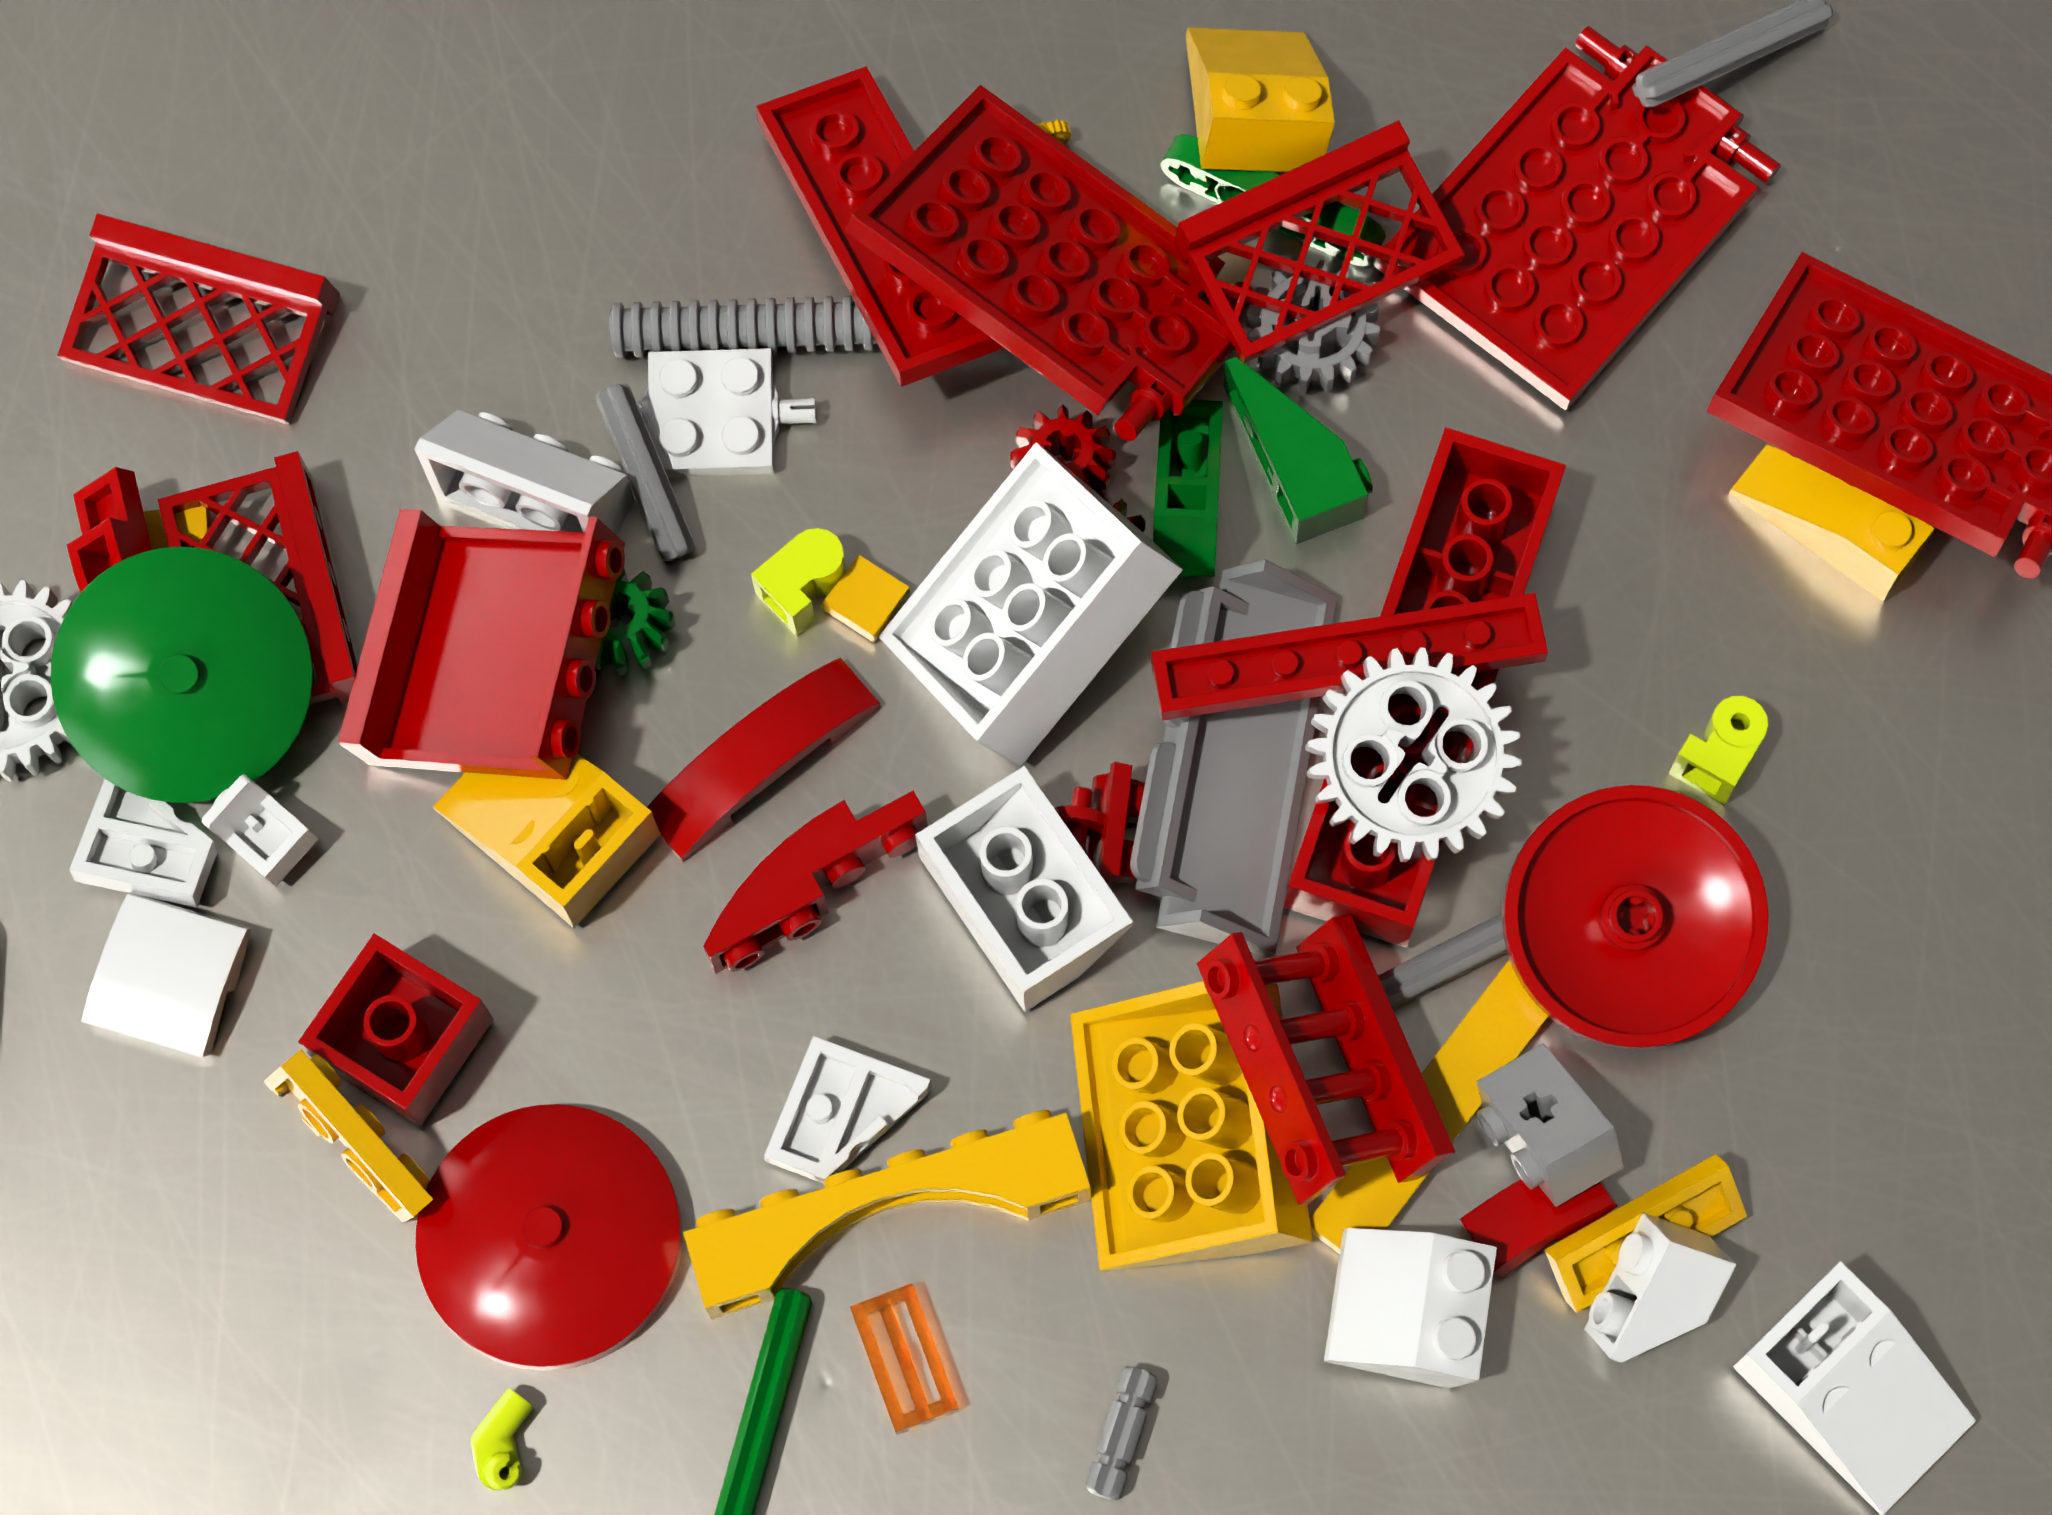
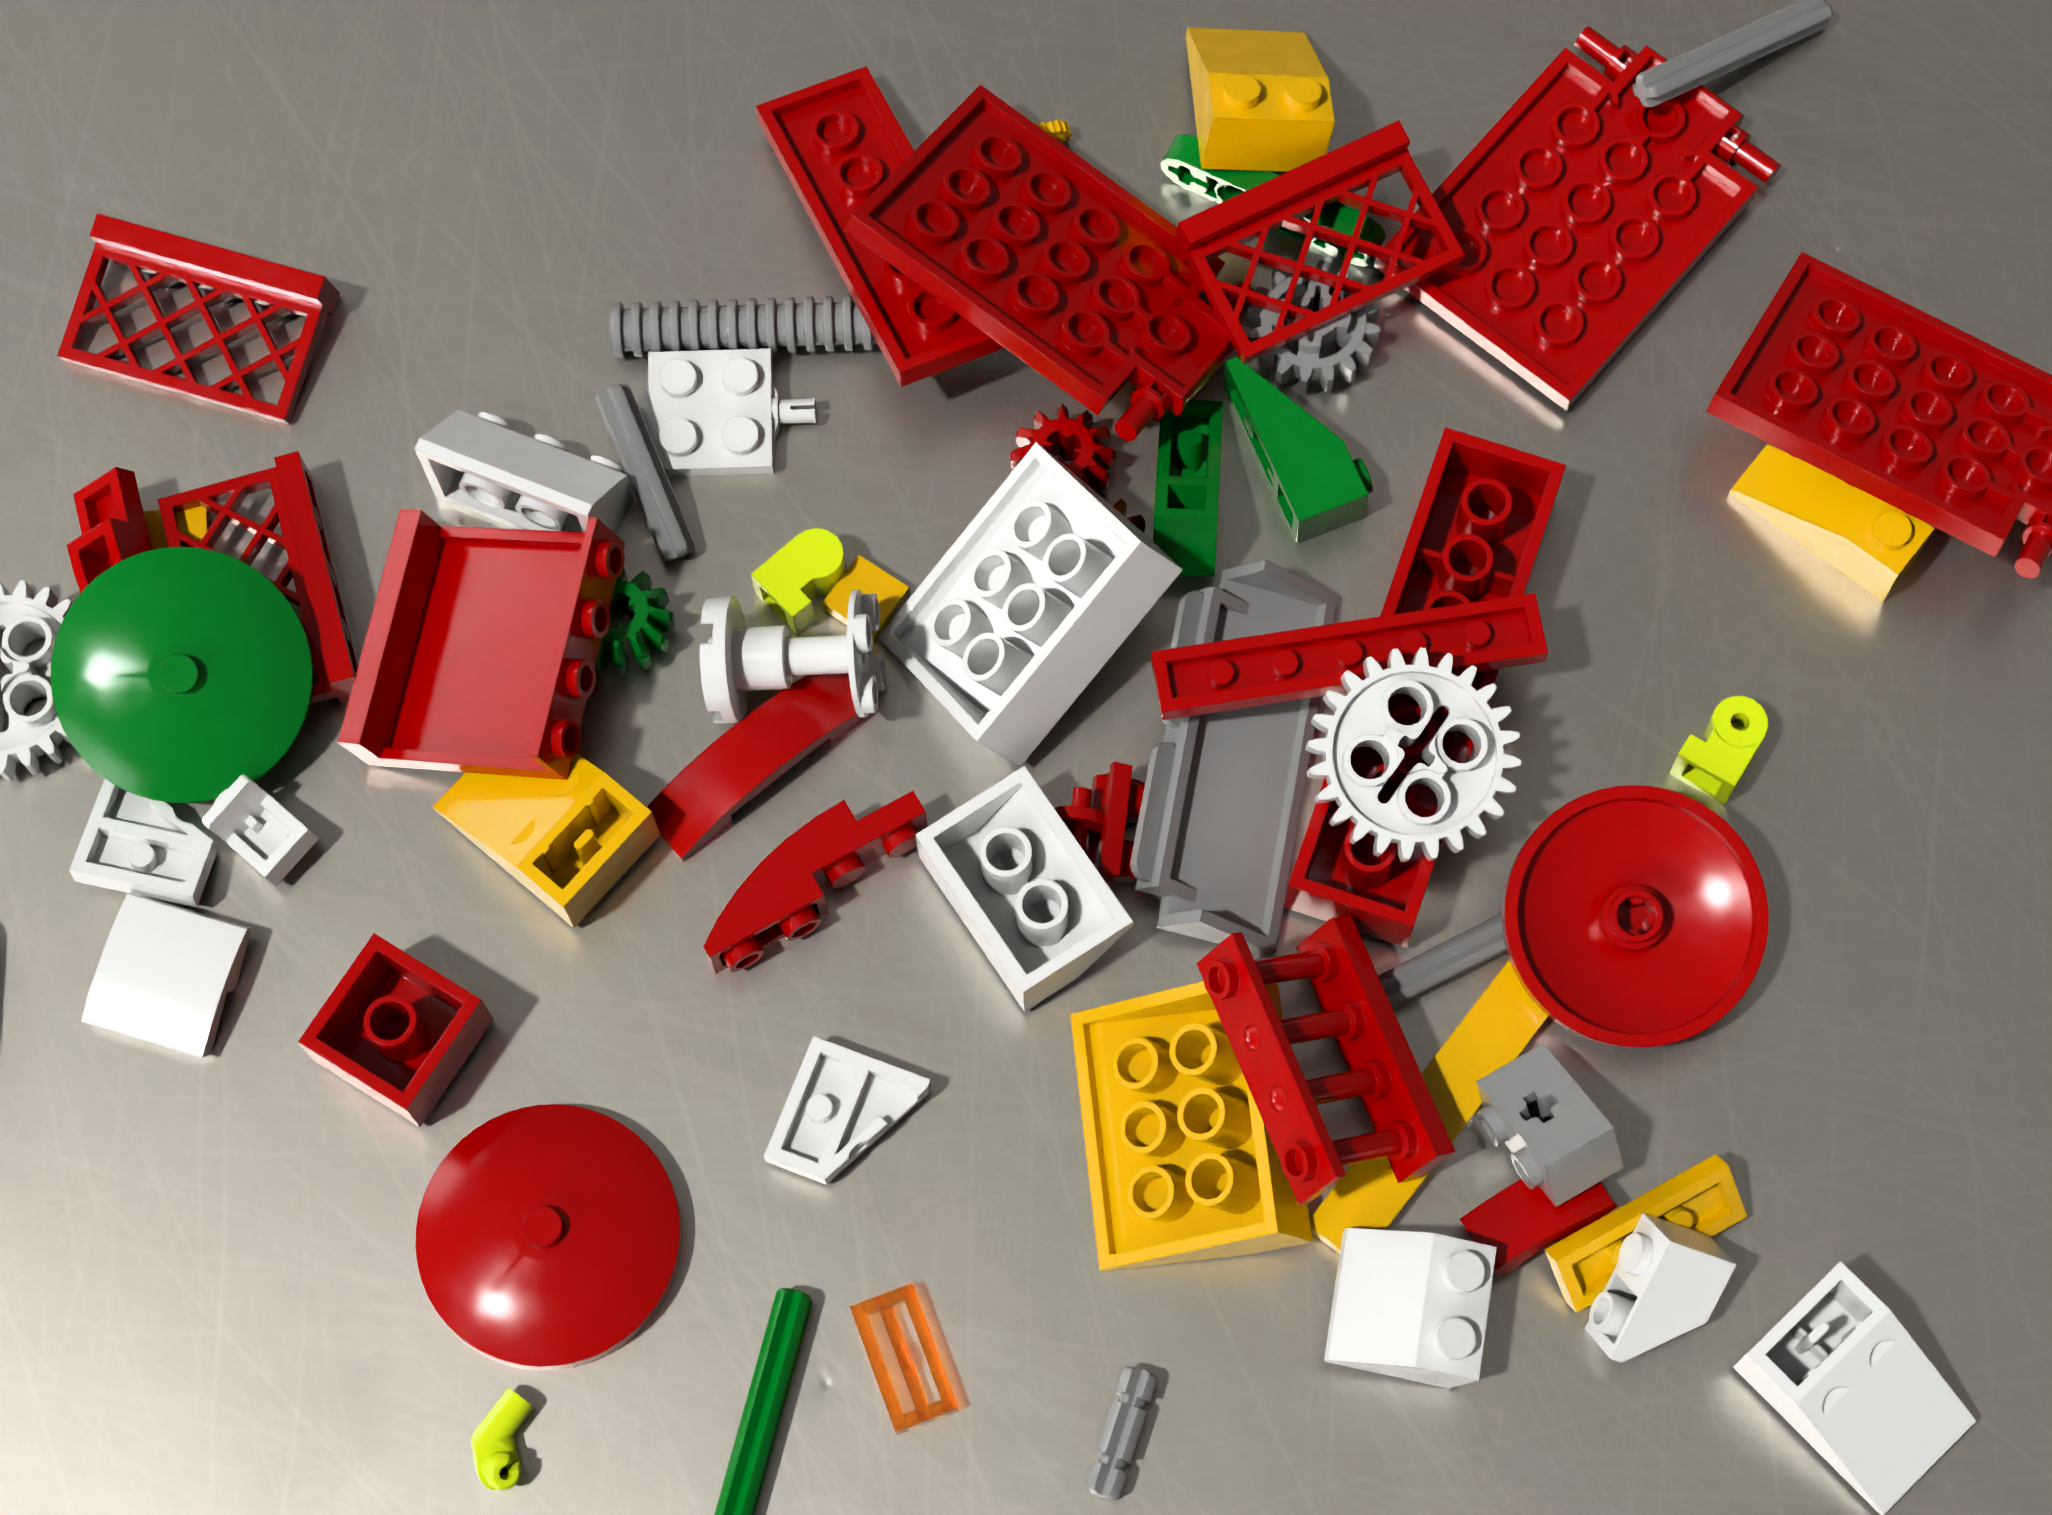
yellow wing [263,1049,433,1222] -> none
yellow arch [683,1110,1091,1319] -> none
none -> white piece [700,589,886,724]

